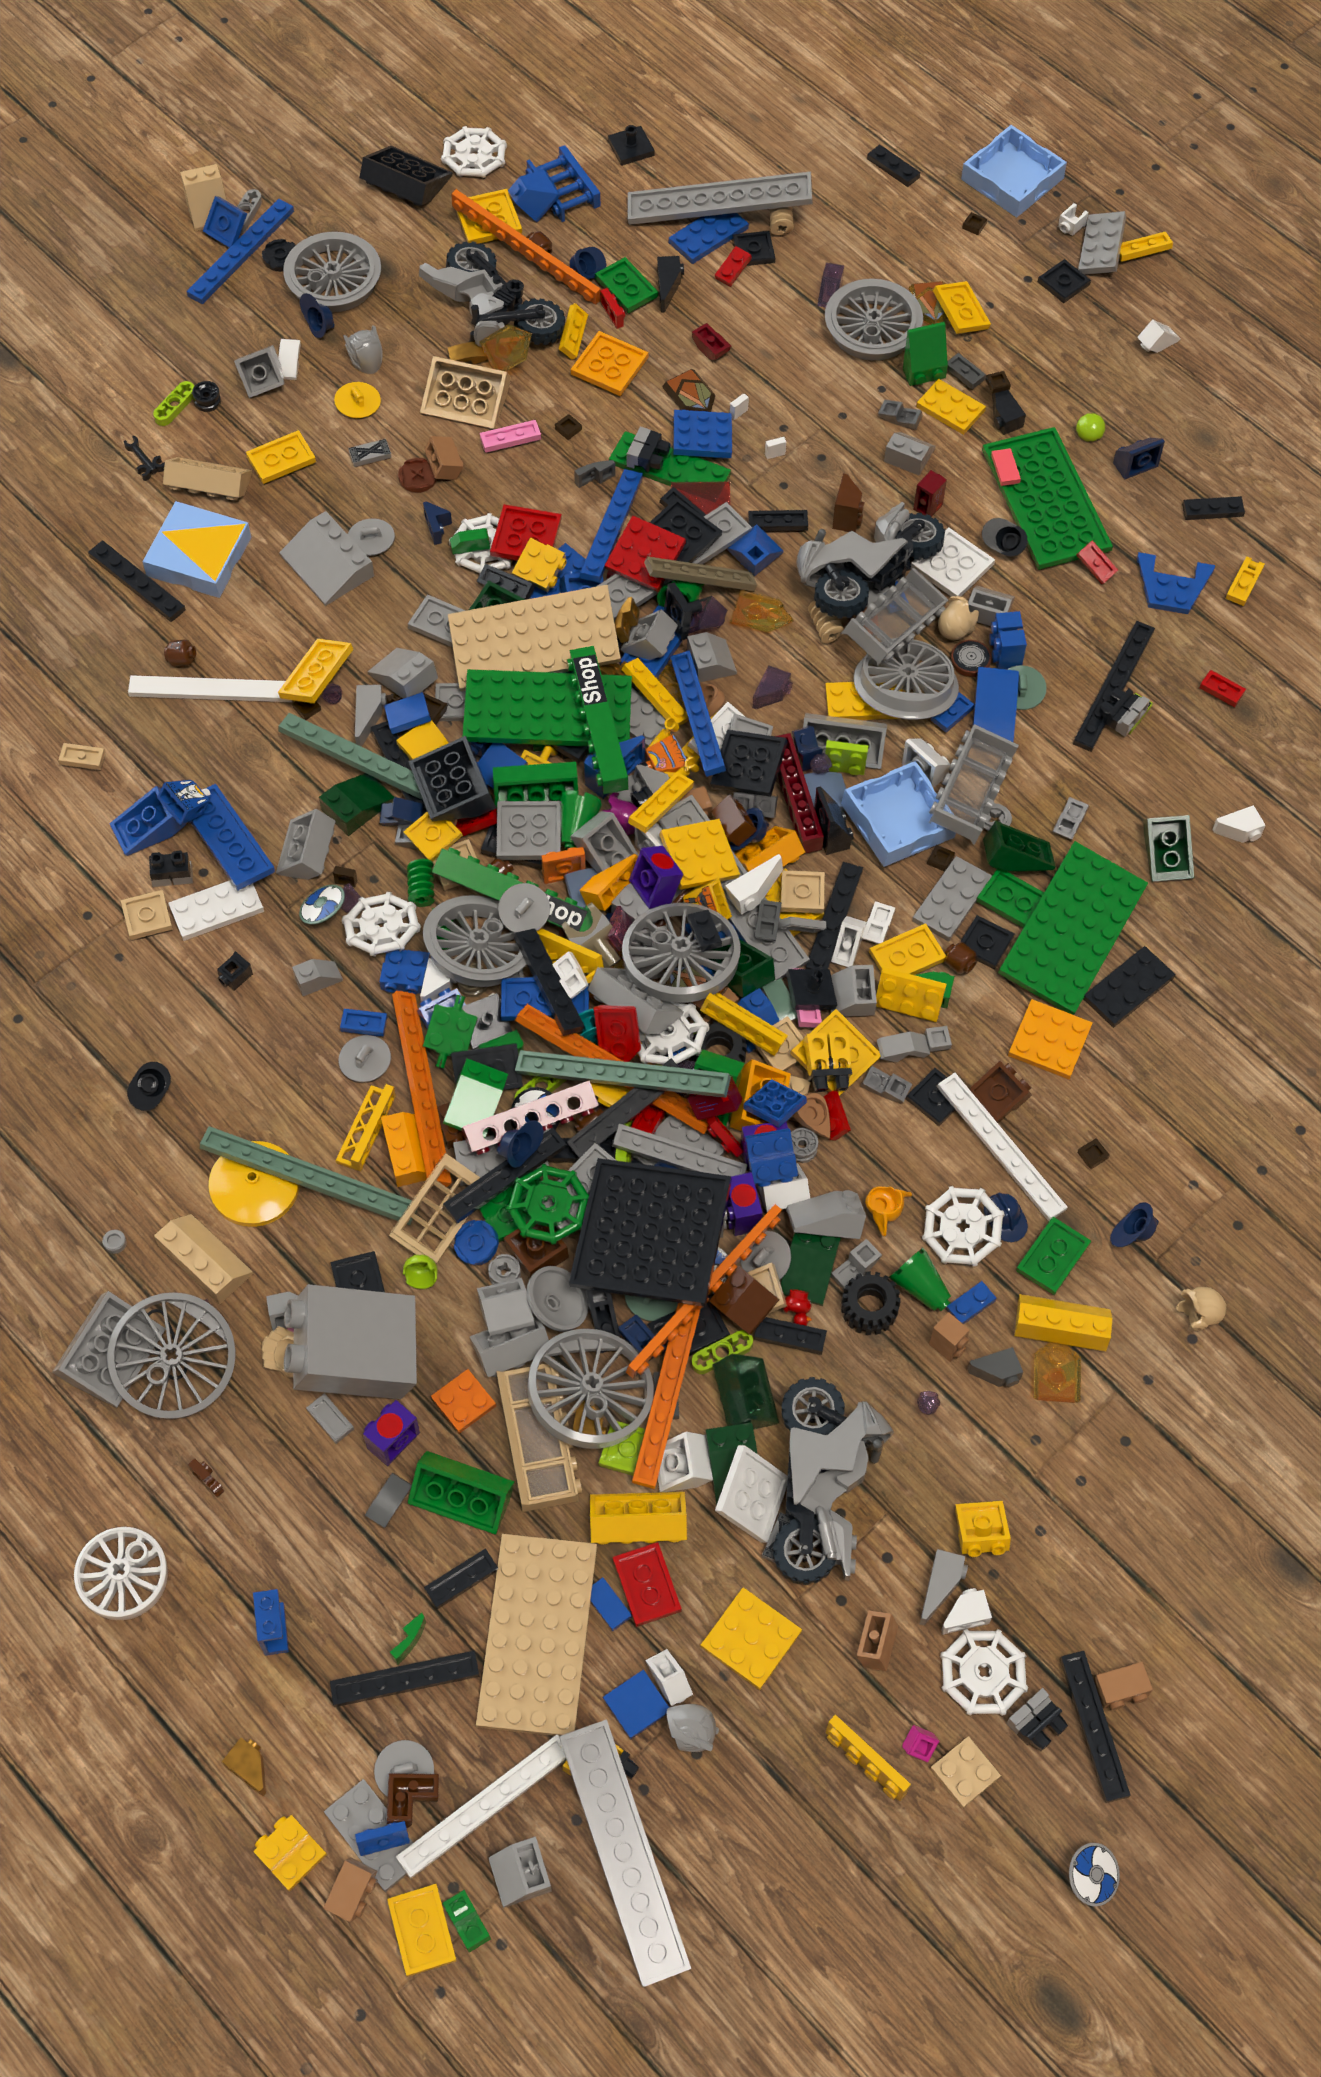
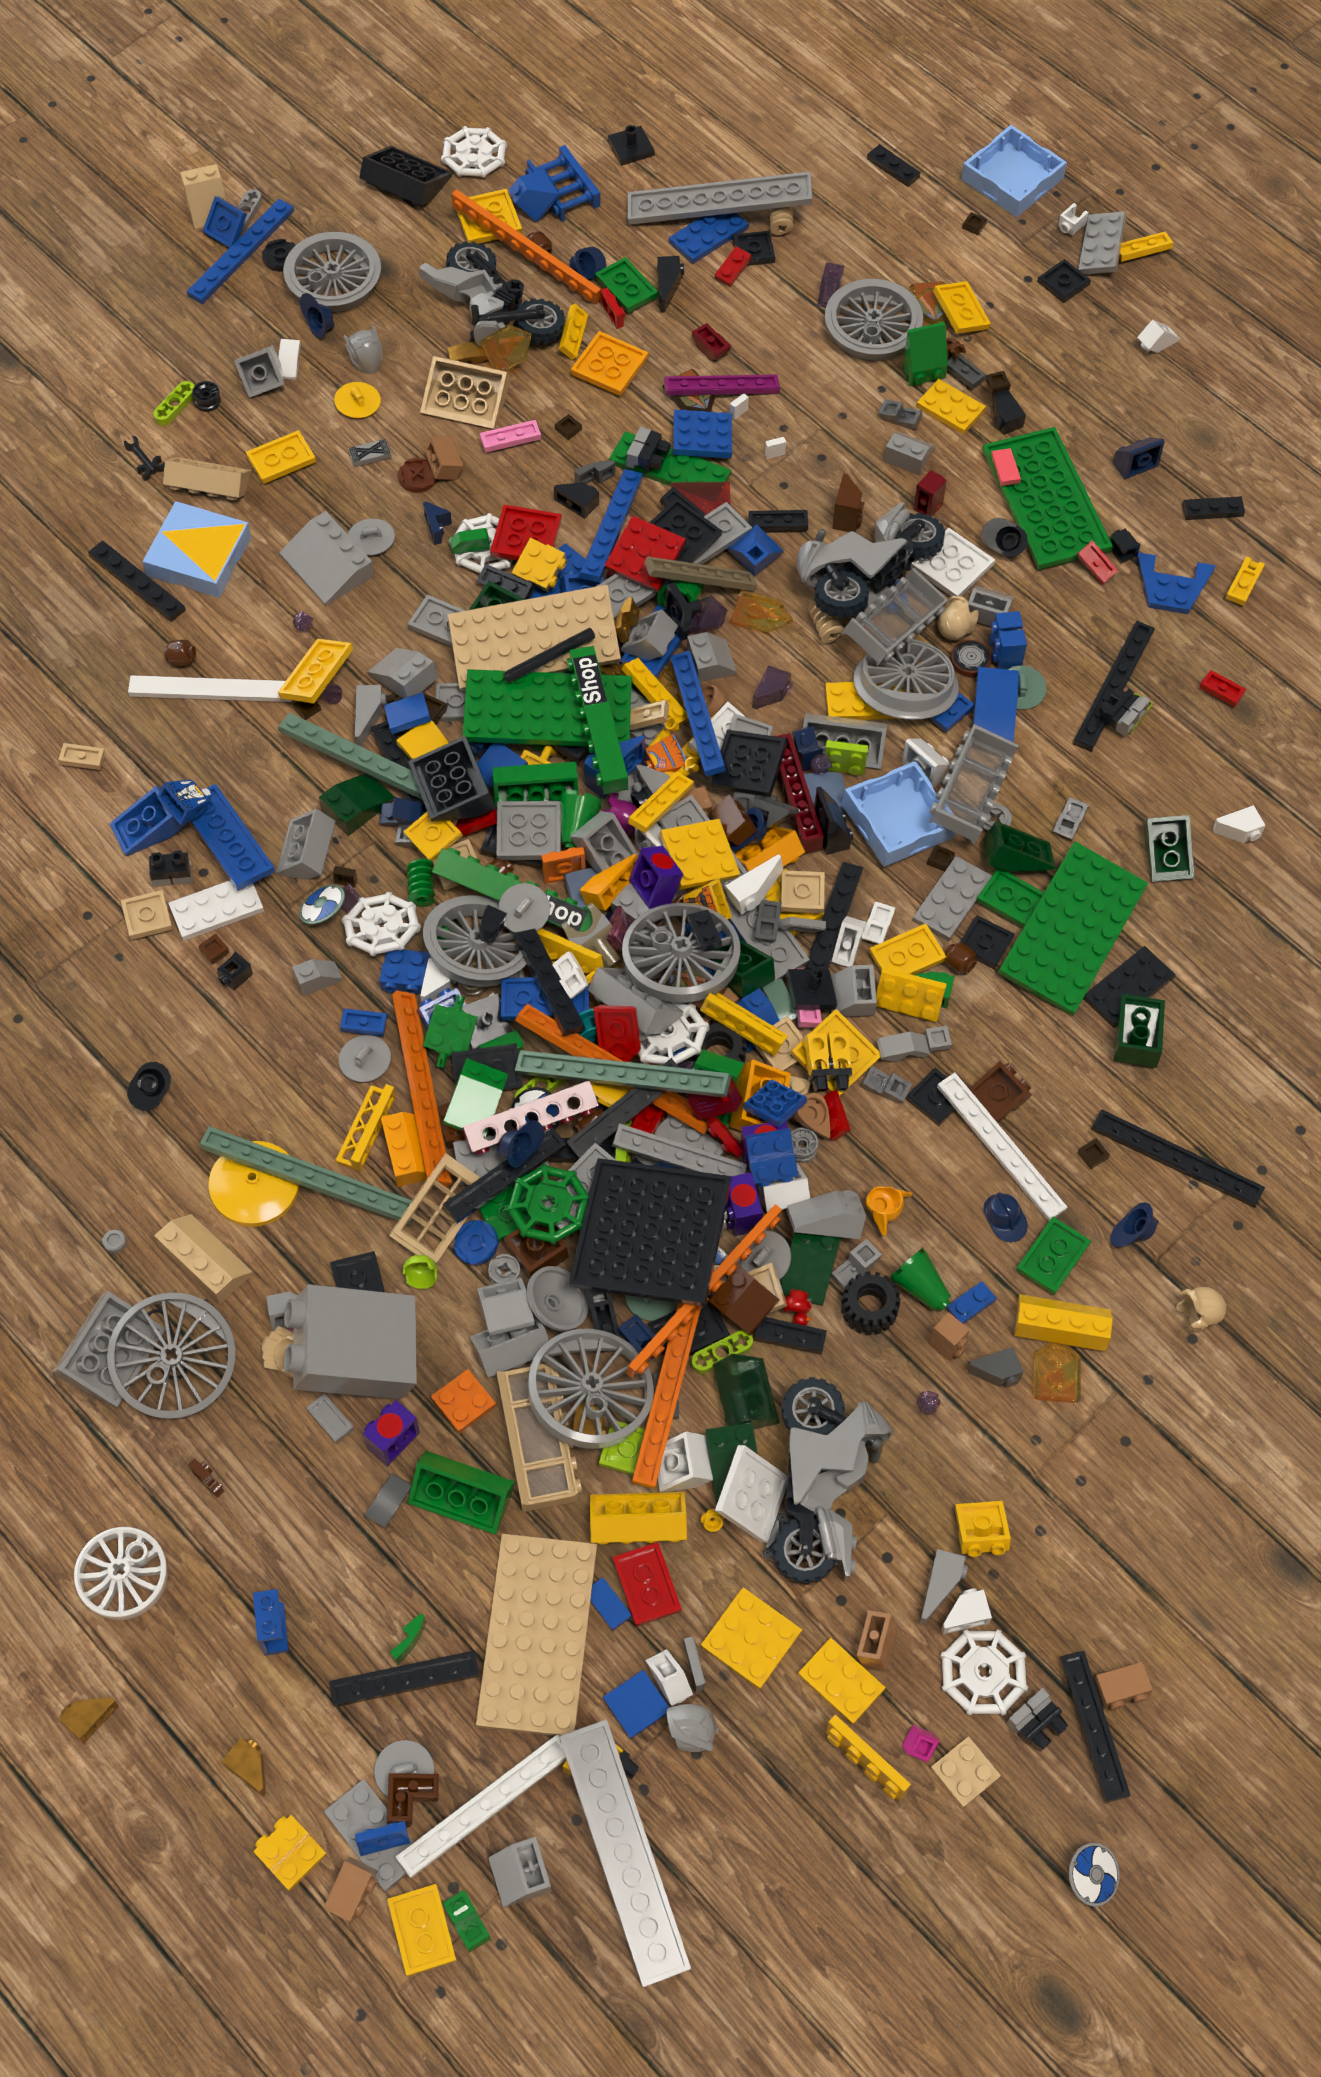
black plate [424,1548,498,1609] -> none
white plate [922,1186,1005,1267] -> none
light orange plate [1008,999,1093,1080] -> none
lime hair [1076,413,1106,442] -> none
none -> pearl gold slope [59,1697,119,1744]
none -> reddish brown plate [198,934,229,964]
none -> plate [293,610,314,631]
none -> black leg [478,905,507,943]
none -> black axle [504,628,595,683]
none -> black slope [554,482,599,519]
none -> tan plate [630,700,669,730]
none -> magenta tile [664,374,780,396]
none -> light grey tile [684,1637,705,1692]
none -> yellow plate [701,1509,724,1532]
none -> dark grey slope [752,796,799,828]
none -> yellow plate [798,1638,886,1726]
none -> reddish brown plate [946,337,966,359]
none -> black tile [1091,1109,1265,1208]
none -> black window [1110,528,1141,564]
none -> dark green slope [1113,994,1165,1068]

